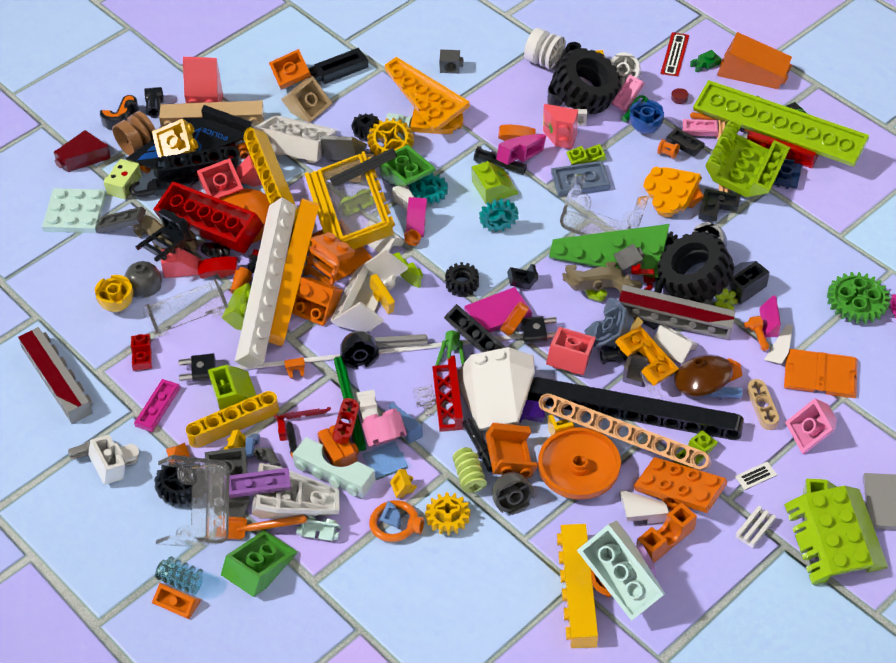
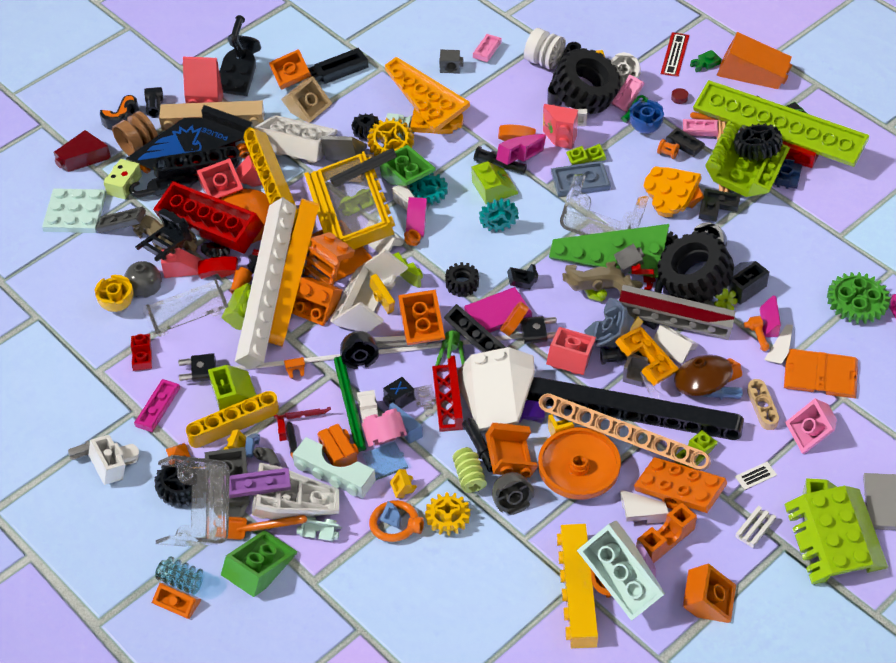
brick [18,327,93,424] -> none
yellow plate [152,119,198,157] -> none
red beam [332,398,359,445] -> none
none -> black plate [219,15,262,96]
none -> black brick [383,377,415,409]
none -> orange slope [398,289,445,345]
none -> bright pink plate [473,34,502,62]
none -> orange slope [683,563,736,623]
none -> black gear [734,123,783,162]

